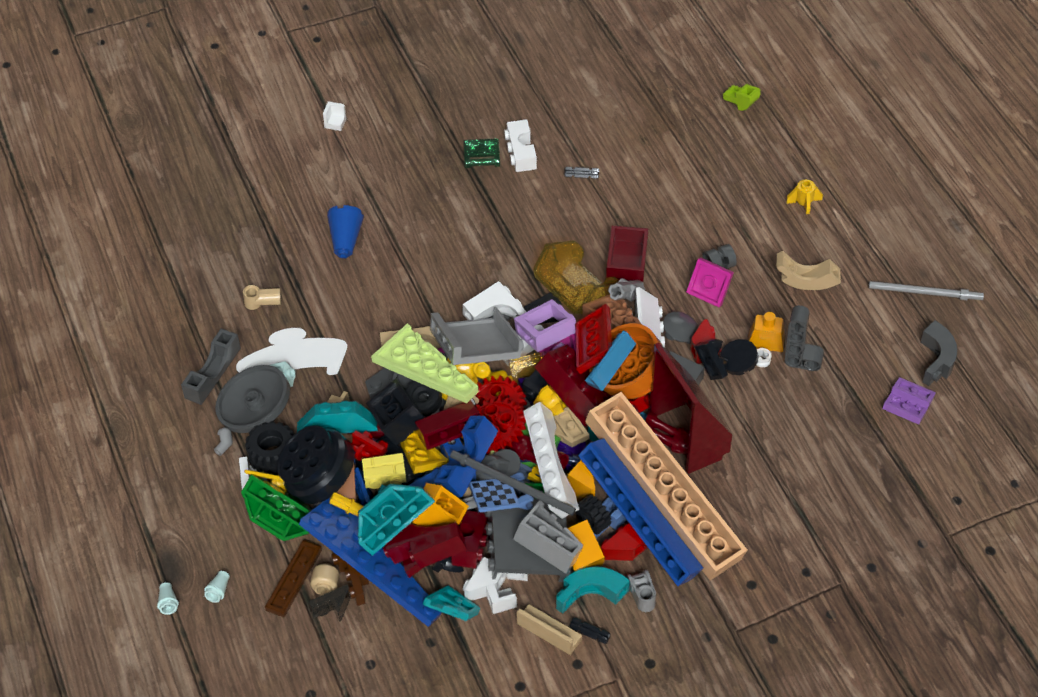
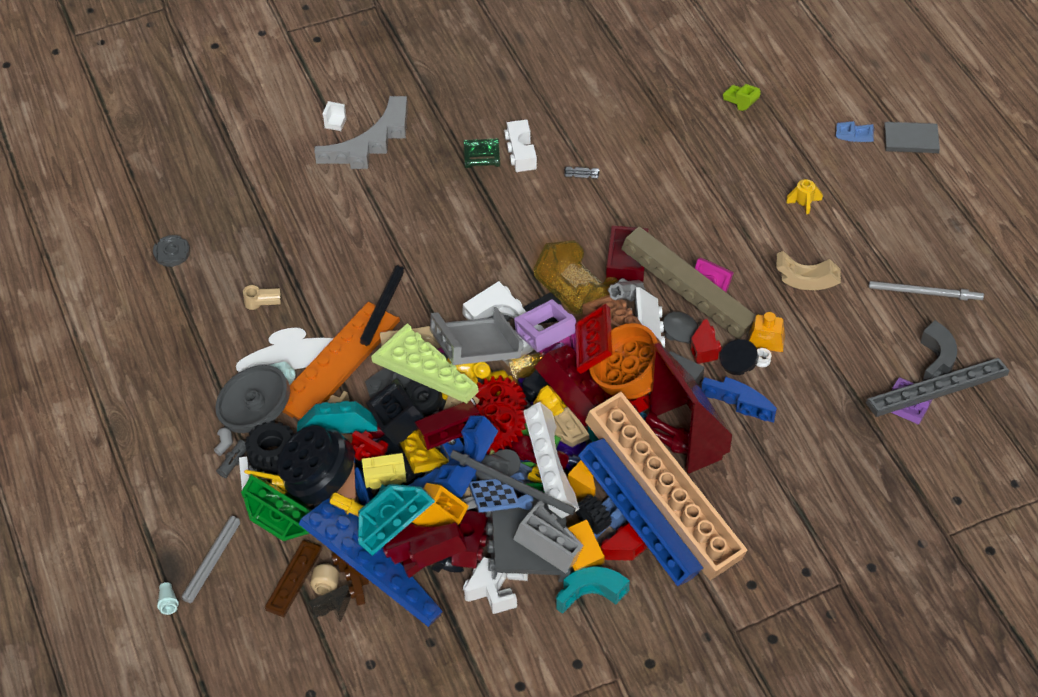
dark grey arch [181,328,241,405] -> none
light aqua cone [204,571,230,603] -> none
blue cone [327,205,364,258] -> none
teal wing [423,586,481,621] -> none
tan panel [517,604,582,655] -> none
black axle [570,617,611,644] -> none
dark azure panel [585,331,636,391] -> none
light grey piece [626,570,656,612] -> none
black tile [694,339,729,380] -> none
dark grey wheel [702,244,737,269] -> none
dark grey beam [785,306,824,371] -> none
none -> dark grey tile [153,235,190,267]
none -> light grey axle [182,516,240,603]
none -> dark grey pin [216,440,246,478]
none -> orange plate [282,302,400,420]
none -> light grey arch [314,96,408,169]
none -> black axle [360,265,404,346]
none -> dark tan brick [622,226,756,339]
none -> blue slope [701,377,777,423]
none -> medium blue slope [836,121,874,142]
none -> dark grey tile [866,358,1009,417]
none -> dark grey tile [884,122,940,153]

